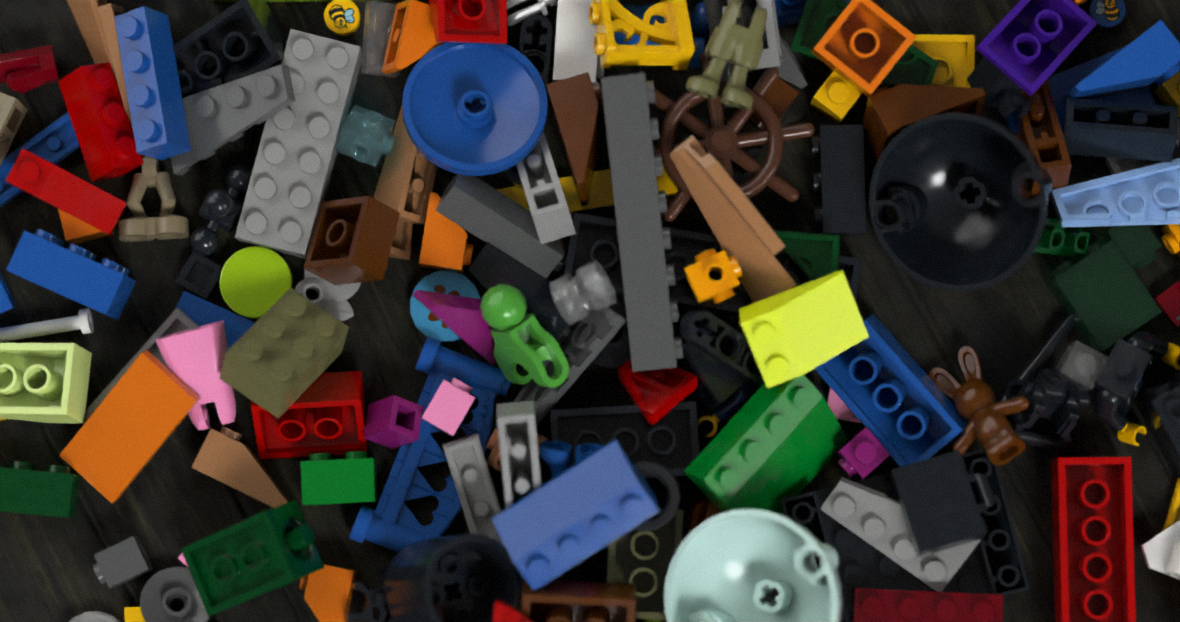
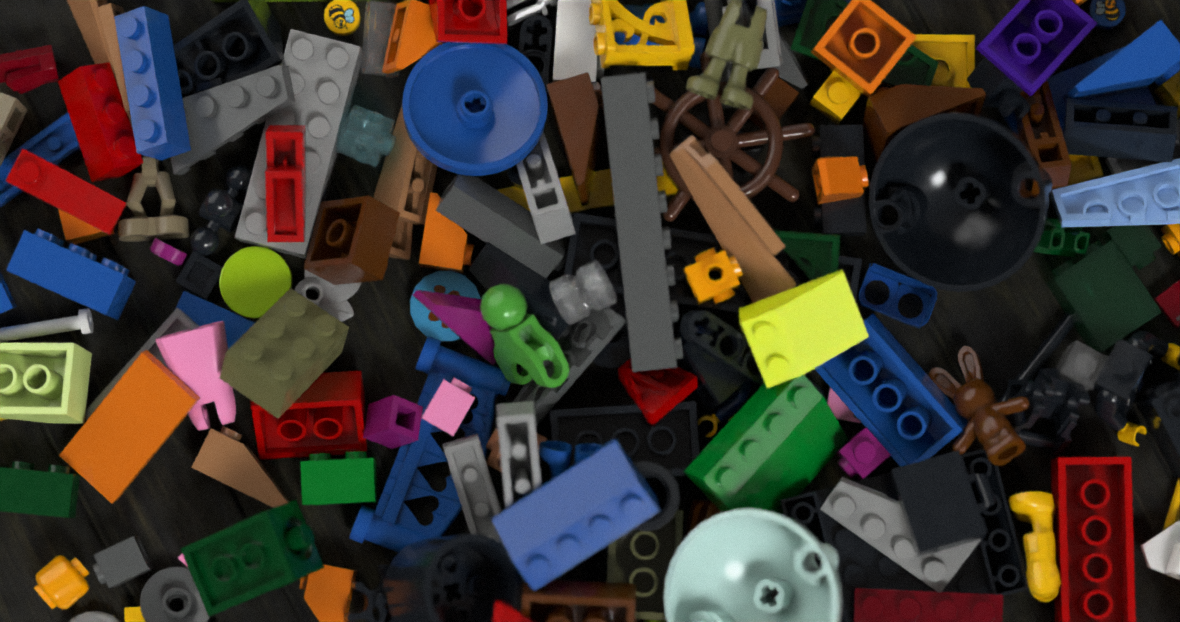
none -> light orange head [33,555,90,610]
none -> magenta tile [149,238,187,266]
none -> red slope [265,125,306,242]
none -> orange slope [811,157,868,204]
none -> blue piece [856,263,937,329]
none -> yellow piece [1009,492,1061,602]
none -> yellow tile [1067,154,1103,186]

